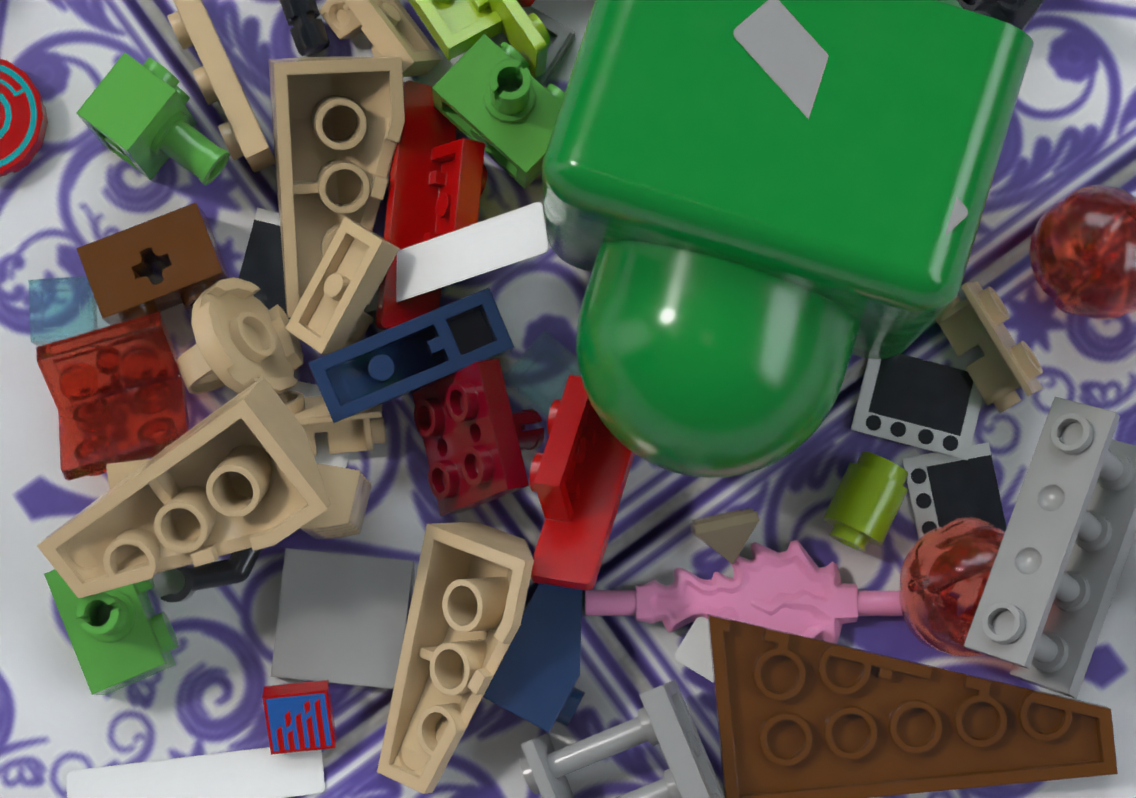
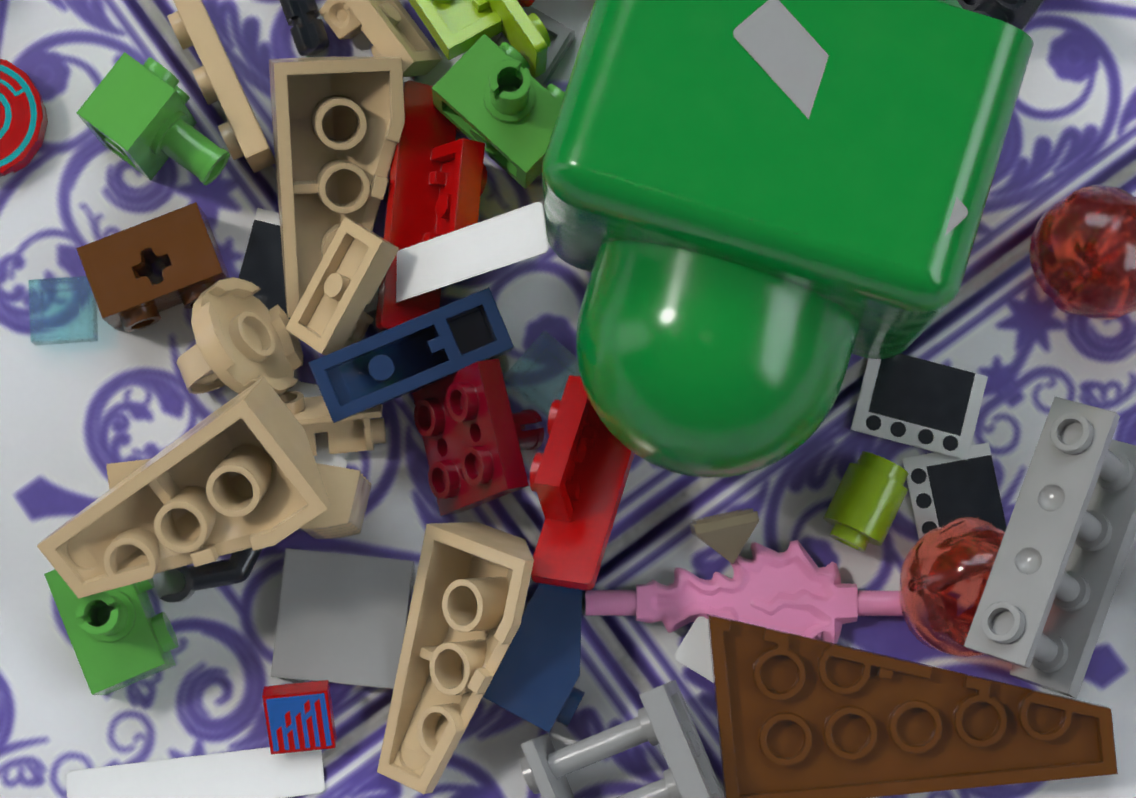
clear red bracket [36,311,190,481] -> none
tan hinge [935,281,1043,413] -> none

